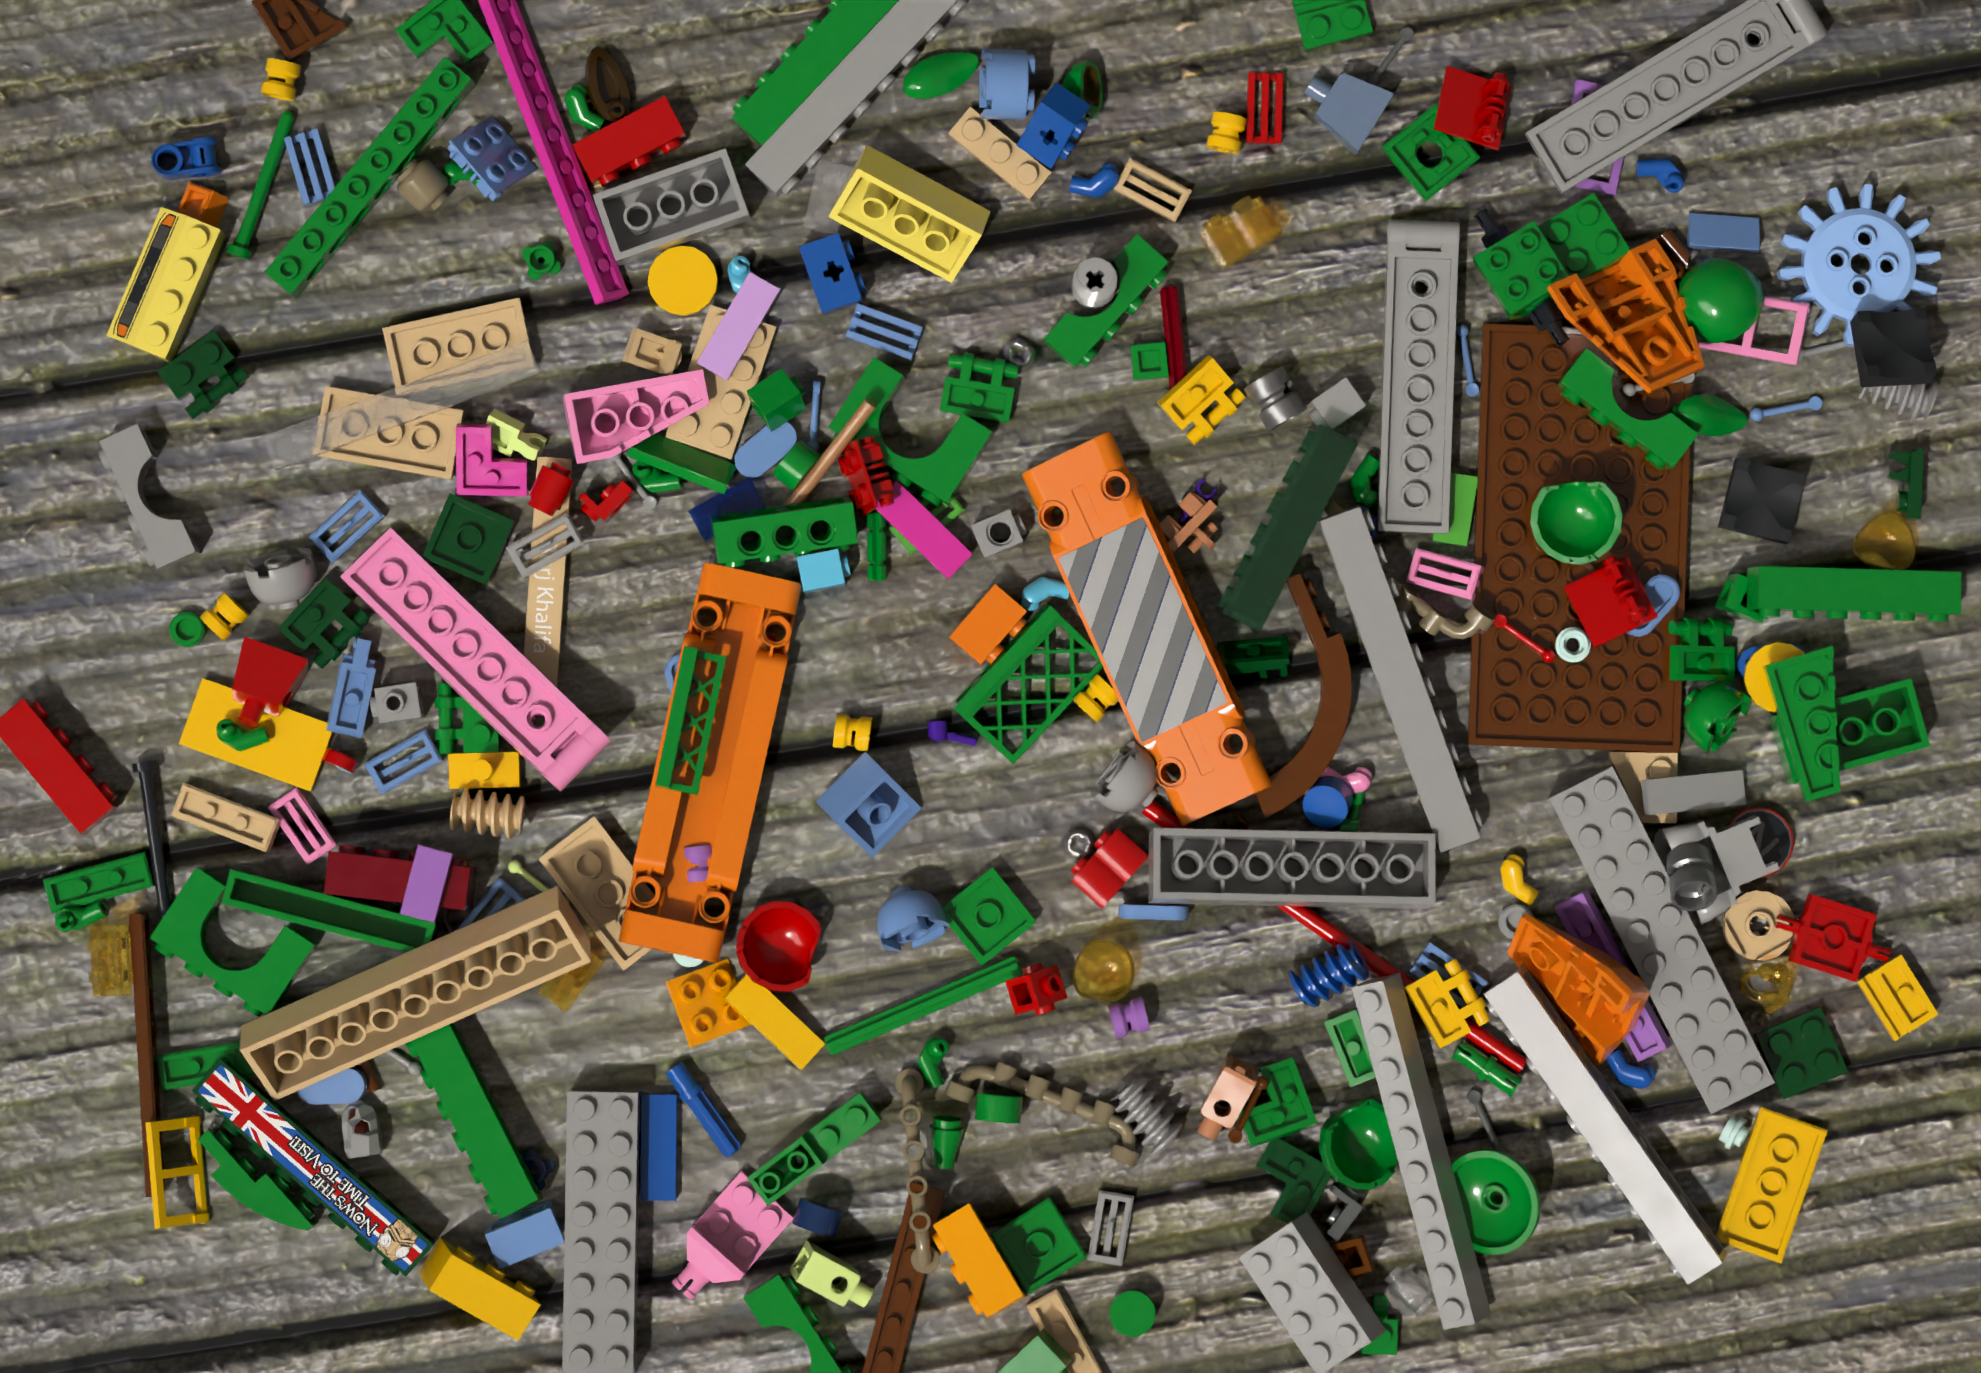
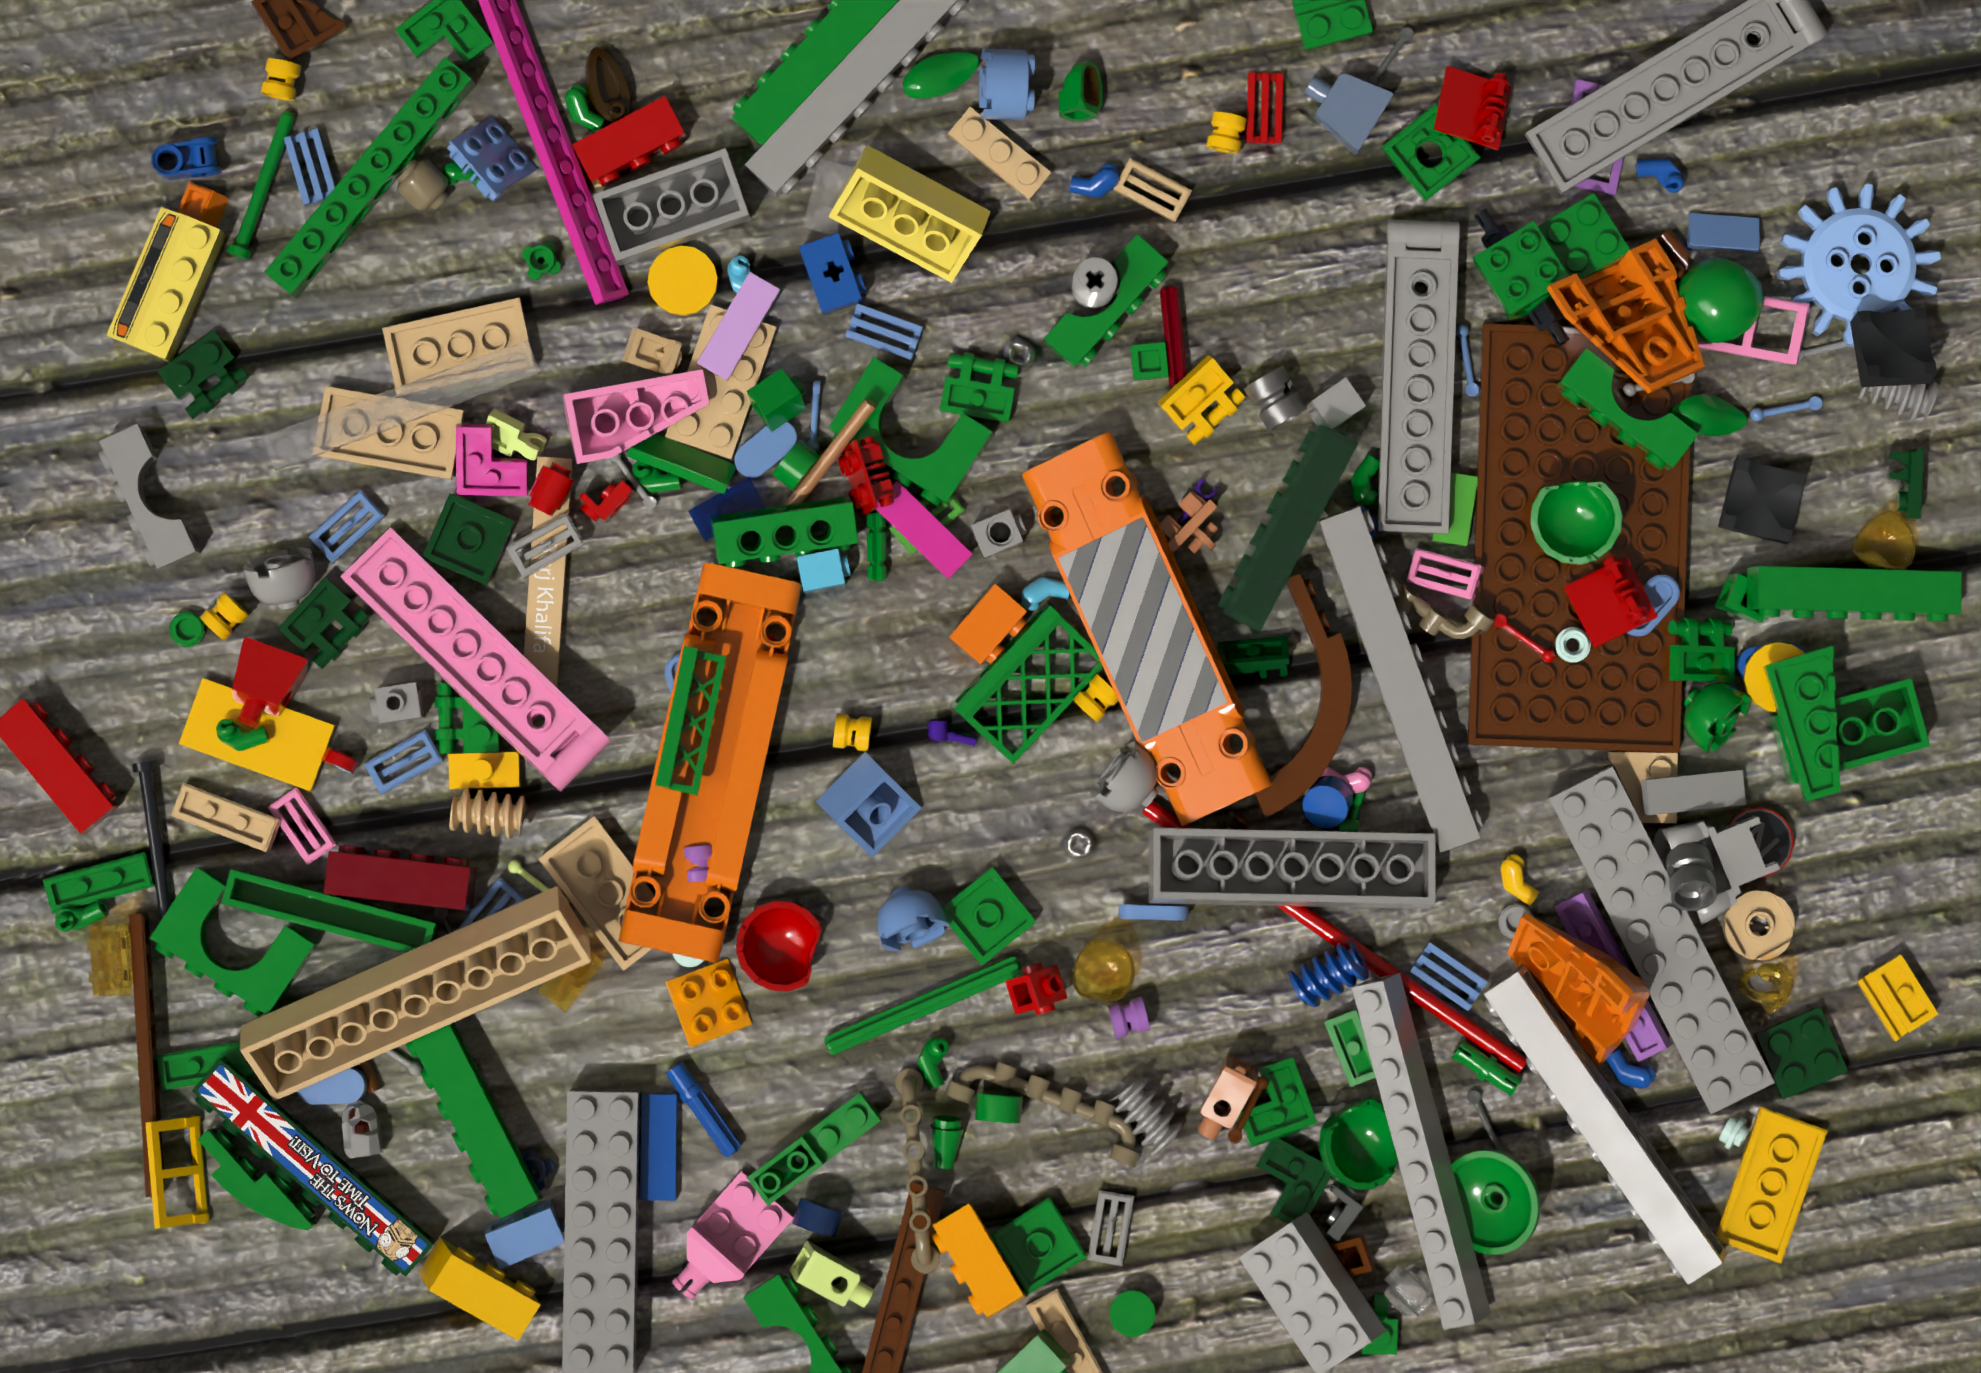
medium blue hinge [325,638,376,738] -> none
medium lavender tile [400,845,454,923] -> none
yellow tile [724,974,825,1070] -> none
blue brick [1016,82,1091,169] -> none
red brick [1070,828,1149,909] -> none
clear yellow brick [1199,196,1282,272] -> none
yellow plate [1404,958,1491,1049] -> none
red plate [1775,894,1891,982] -> none

